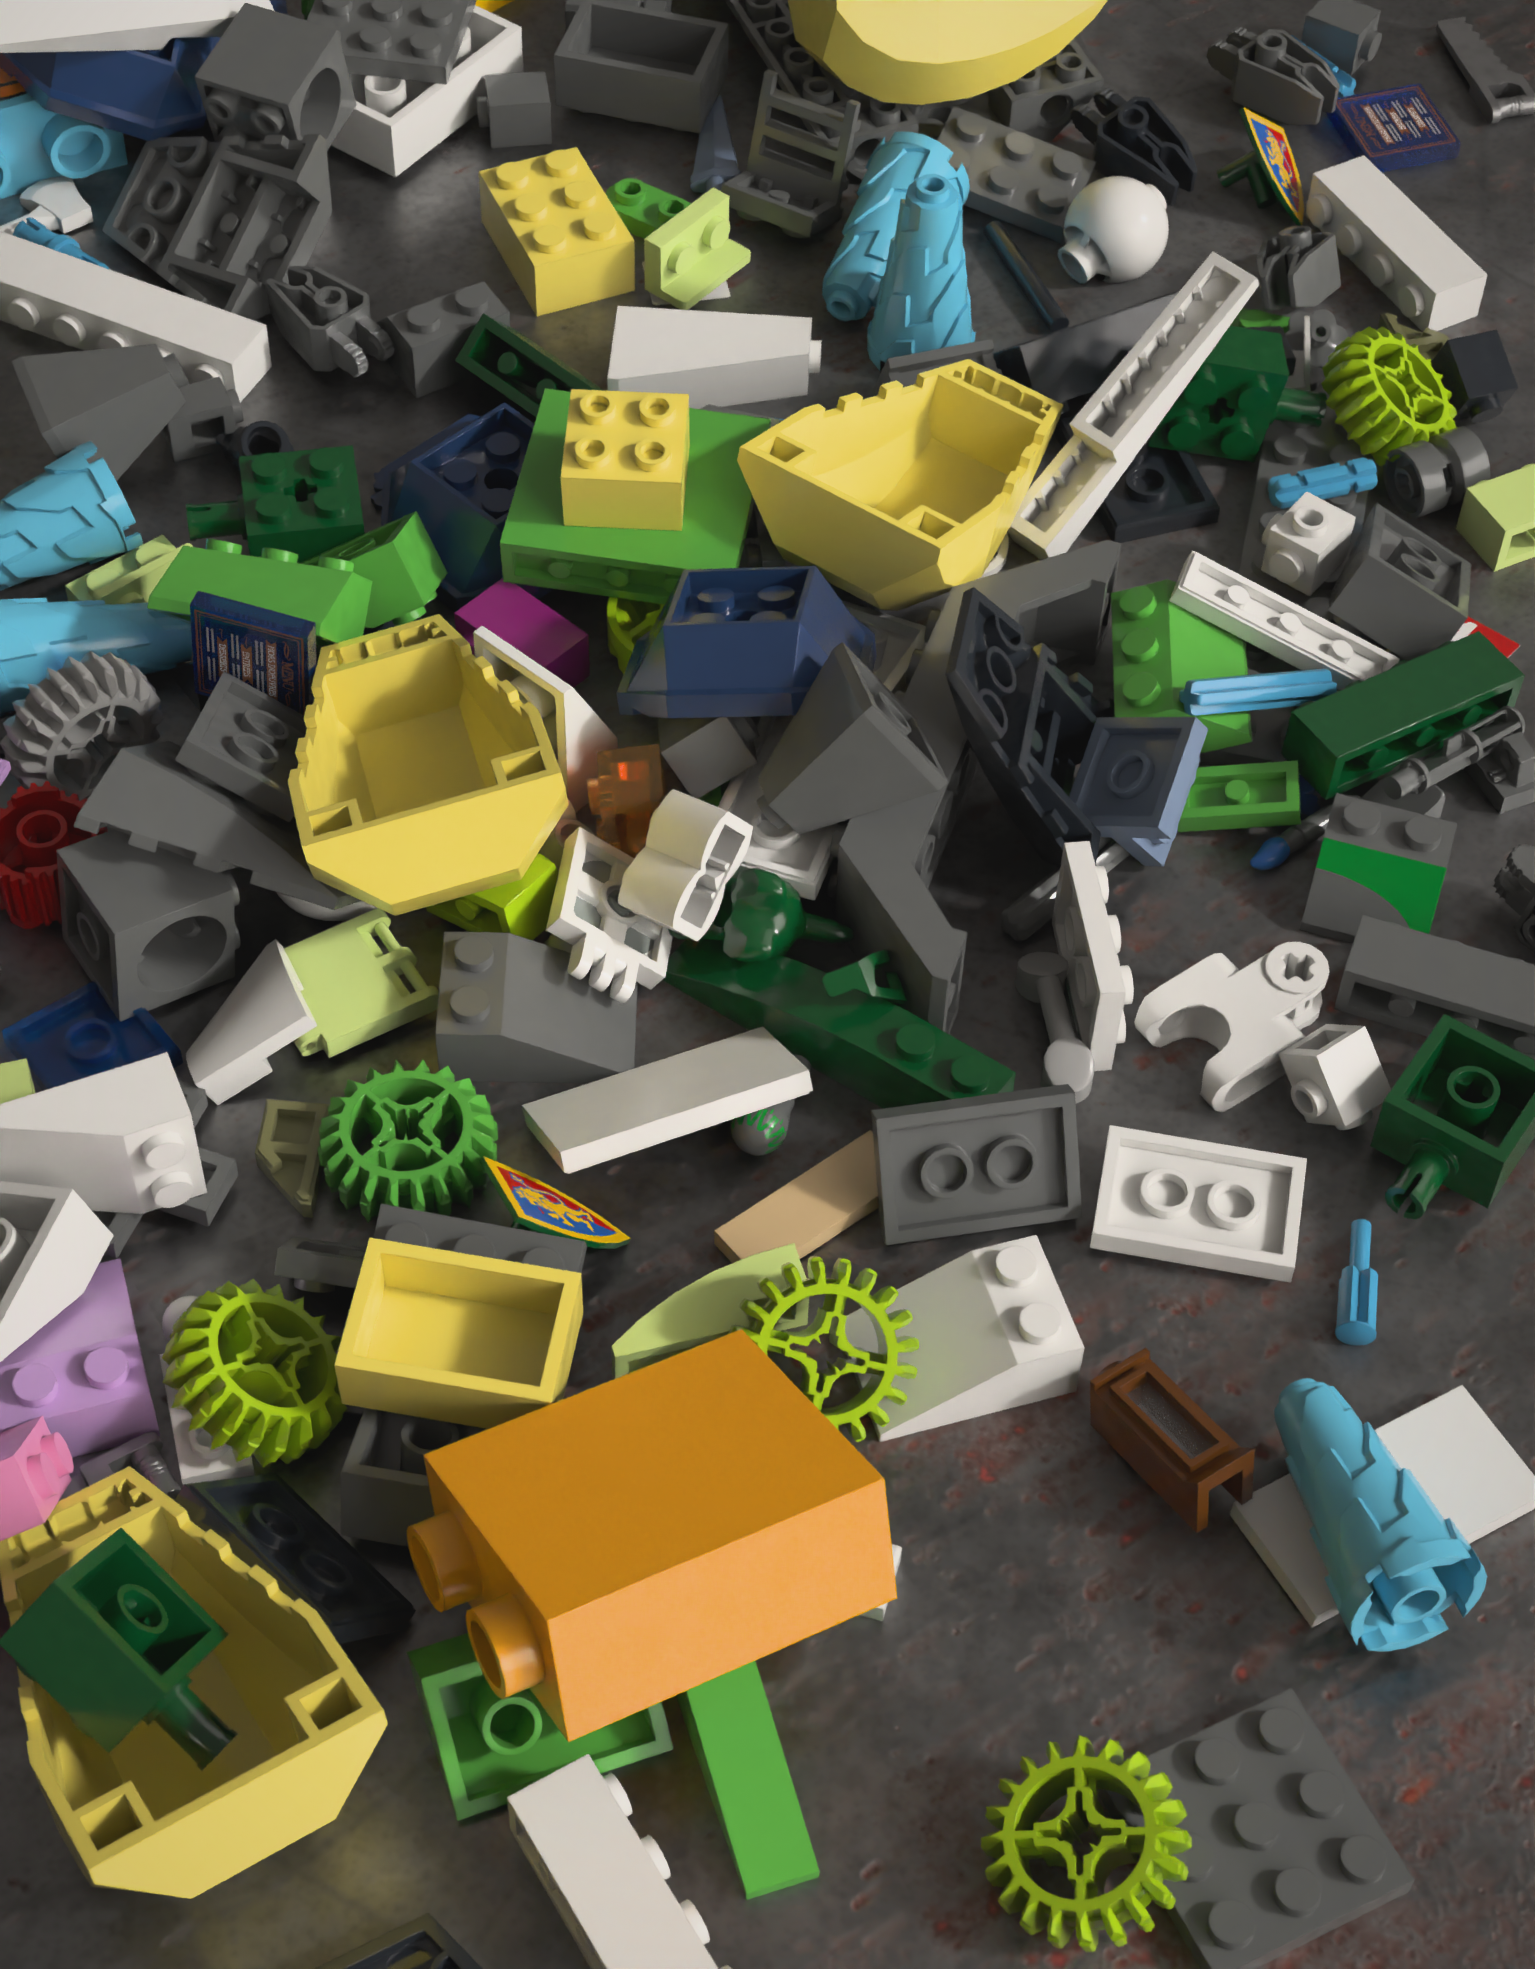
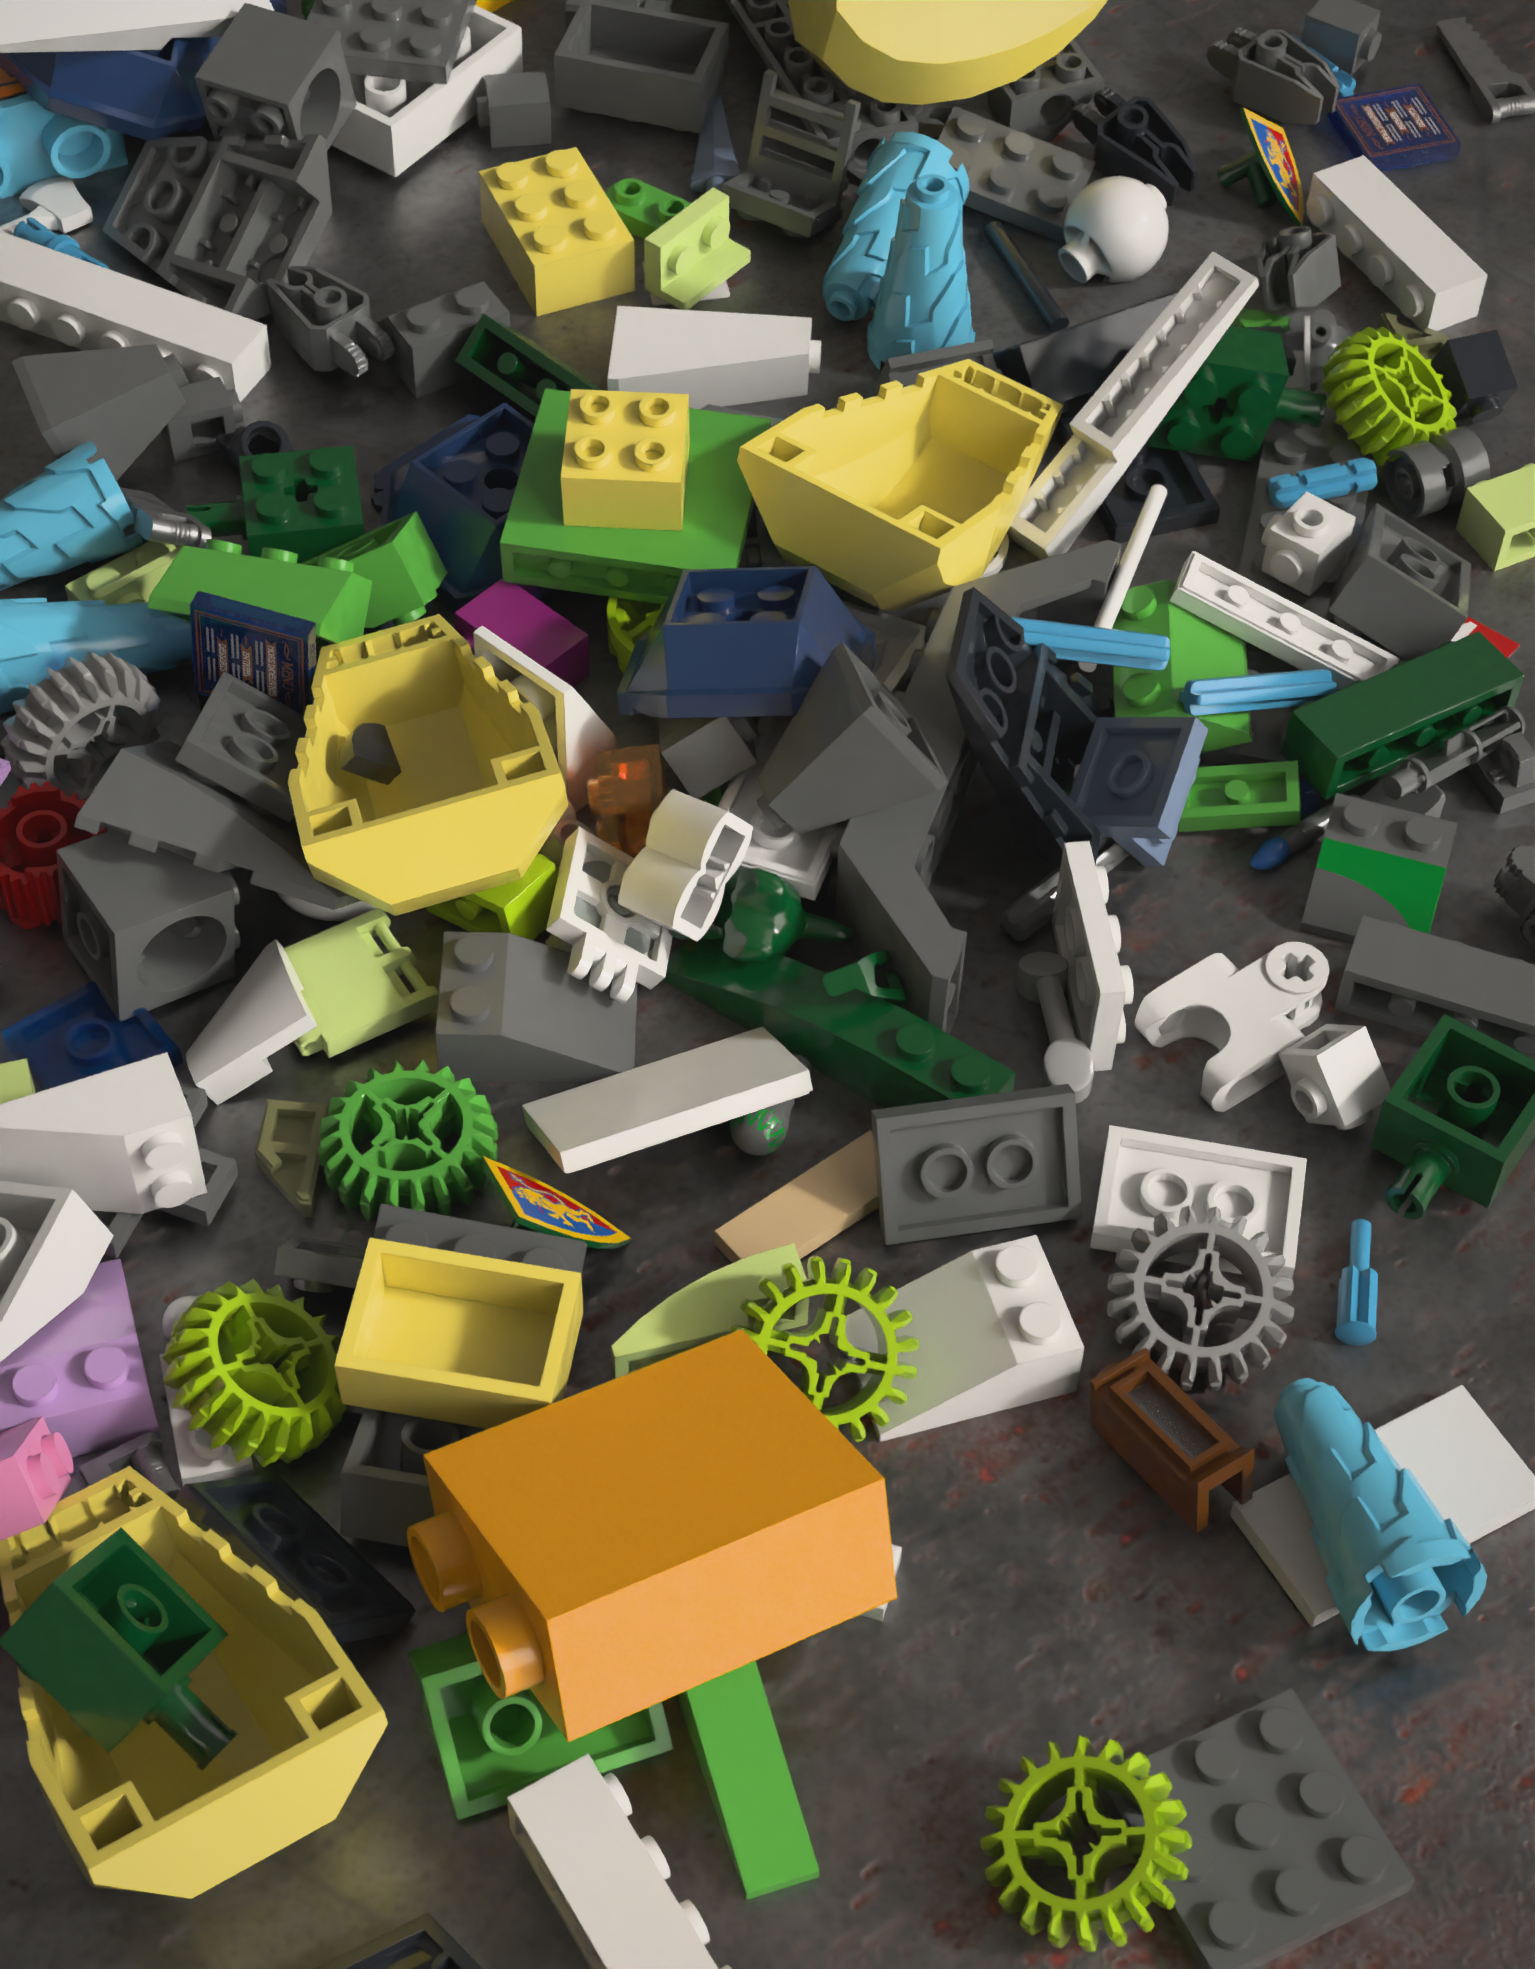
none -> flat silver piece [120,487,211,549]
none -> black tile [339,723,402,785]
none -> dark azure axle [1011,617,1170,671]
none -> white axle [1078,484,1167,672]
none -> light grey gear [1107,1205,1294,1392]

